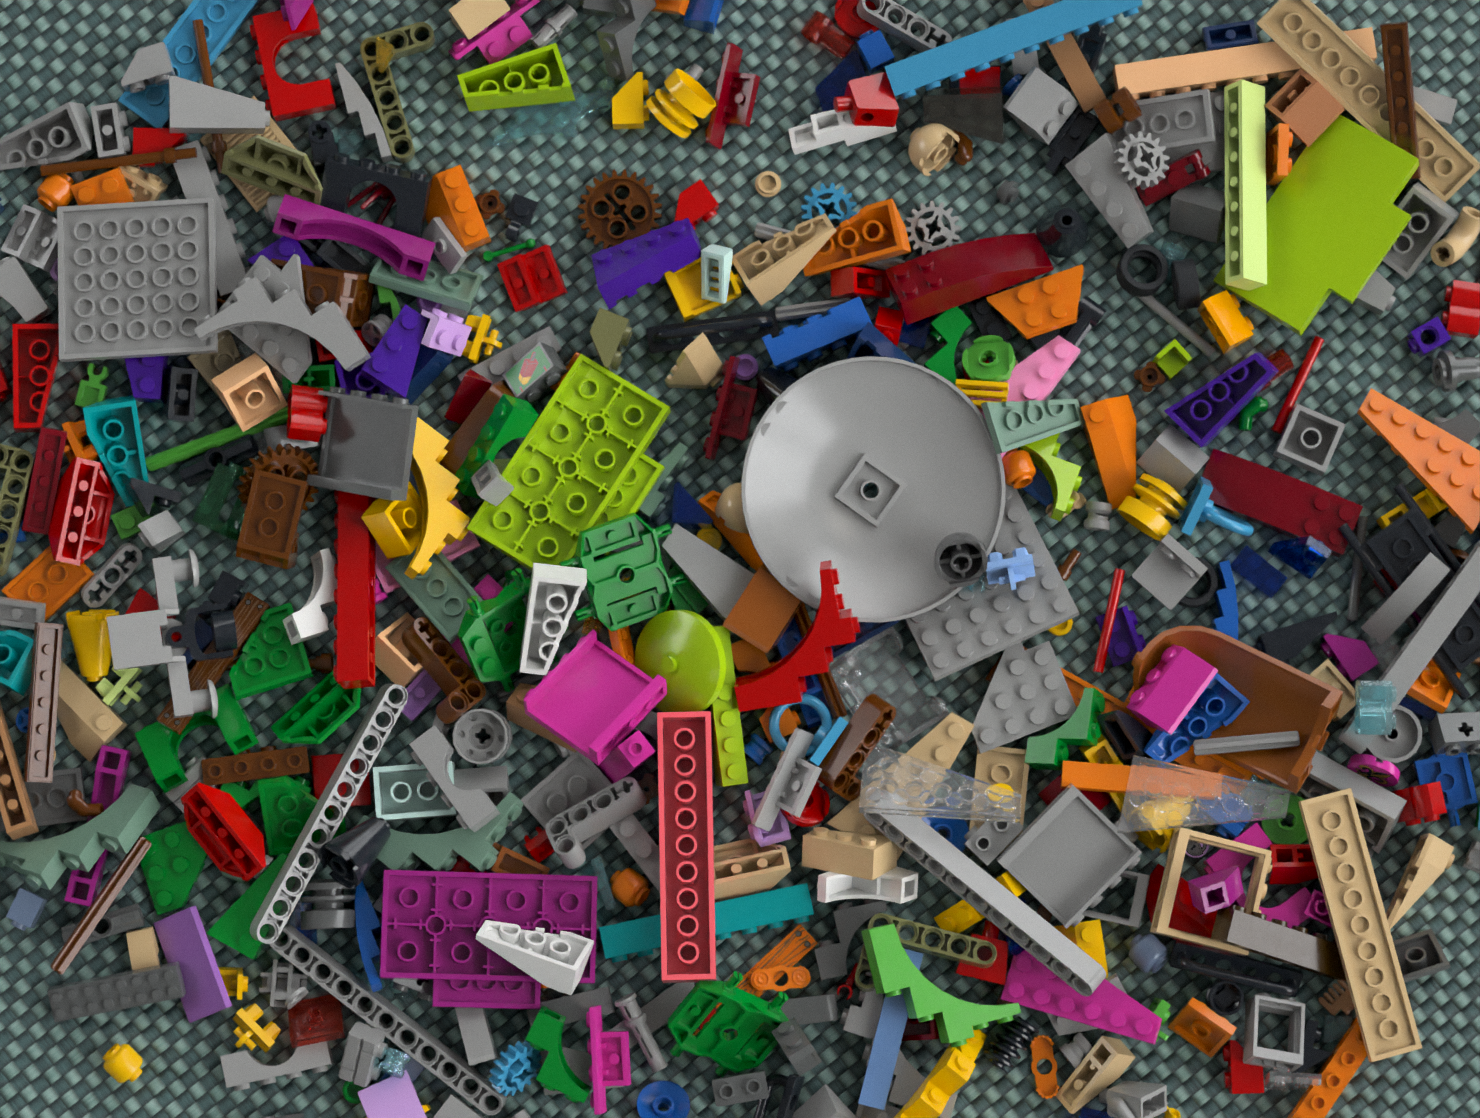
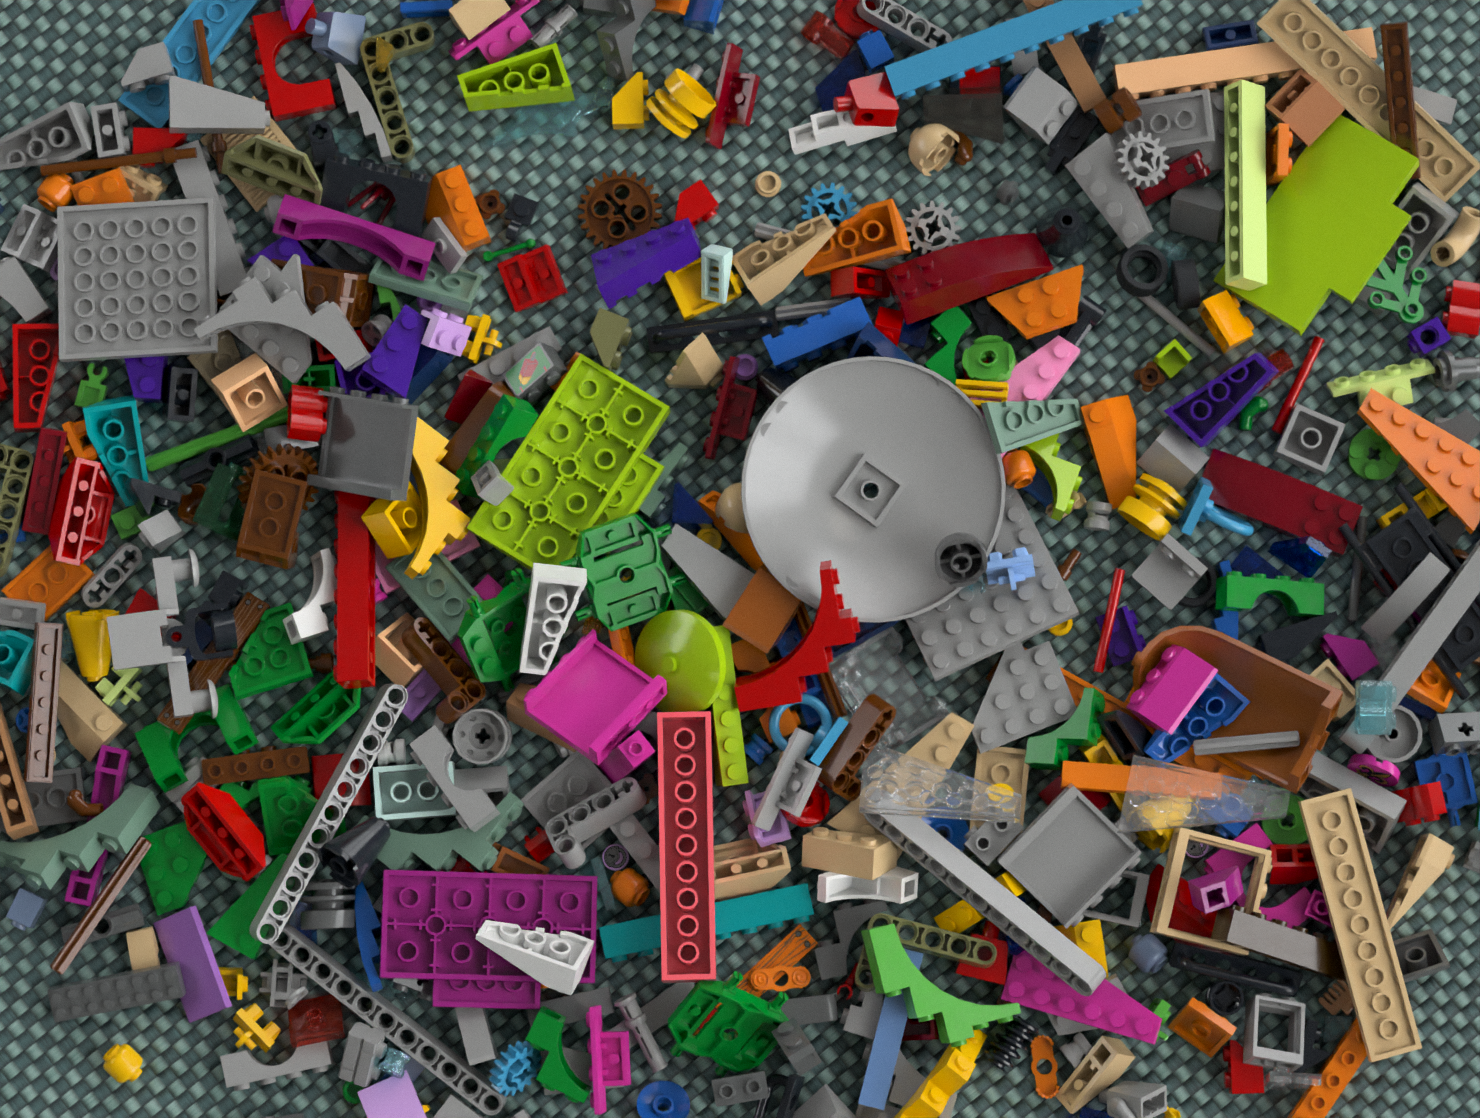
none -> reddish brown hair [178,483,215,525]
none -> sand blue torso [305,12,366,66]
none -> white wheel [377,739,406,766]
none -> blue tile [400,0,454,18]
none -> tile [602,844,629,871]
none -> green arch [1216,571,1324,618]
none -> yellowish green bracket [1326,358,1435,408]
none -> bright green plate [1347,429,1401,481]
none -> green plant [1365,246,1427,324]

